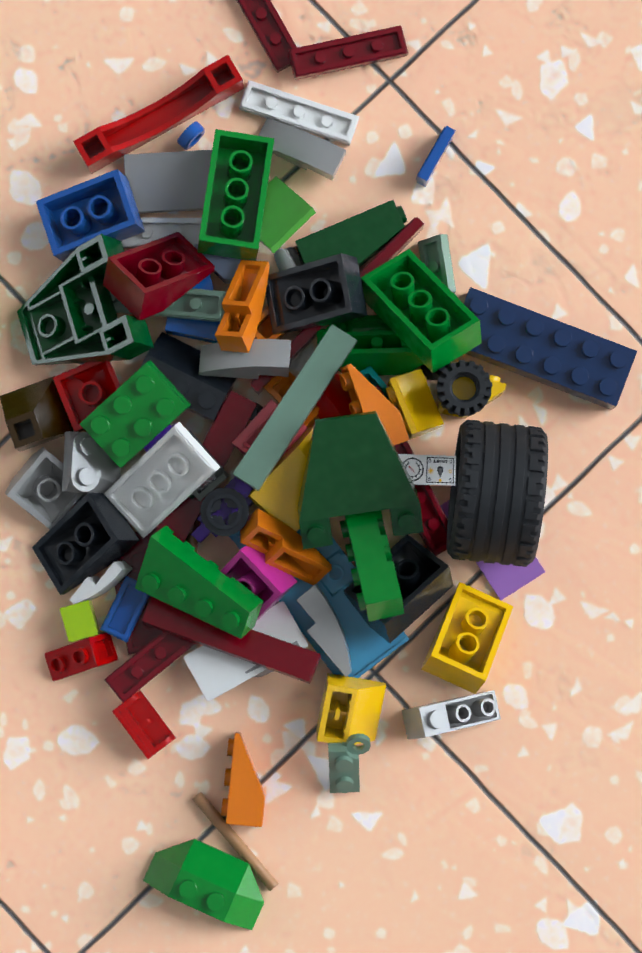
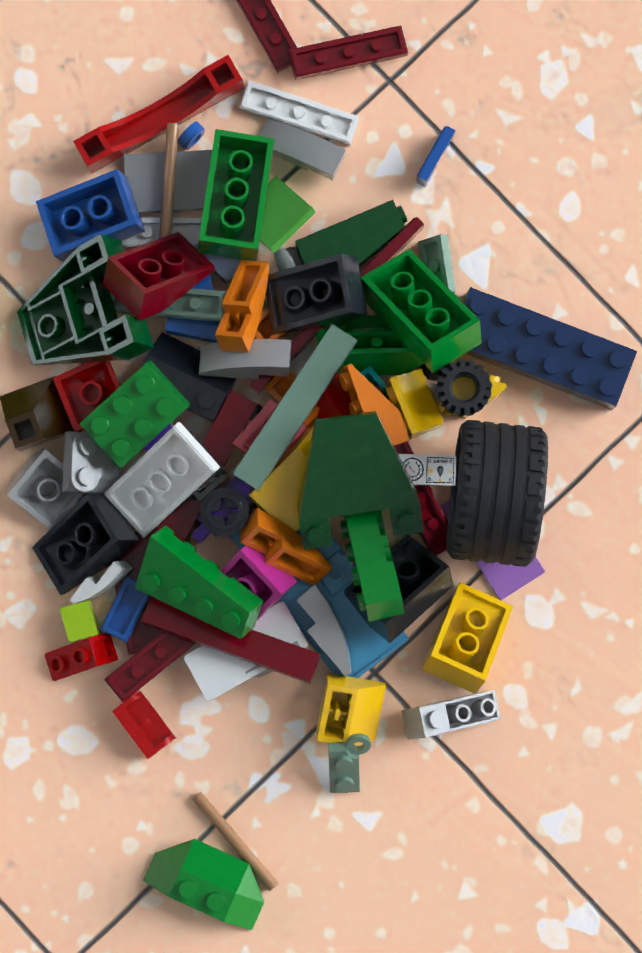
orange slope [221,732,266,827] -> none
none -> medium nougat piece [159,123,179,239]

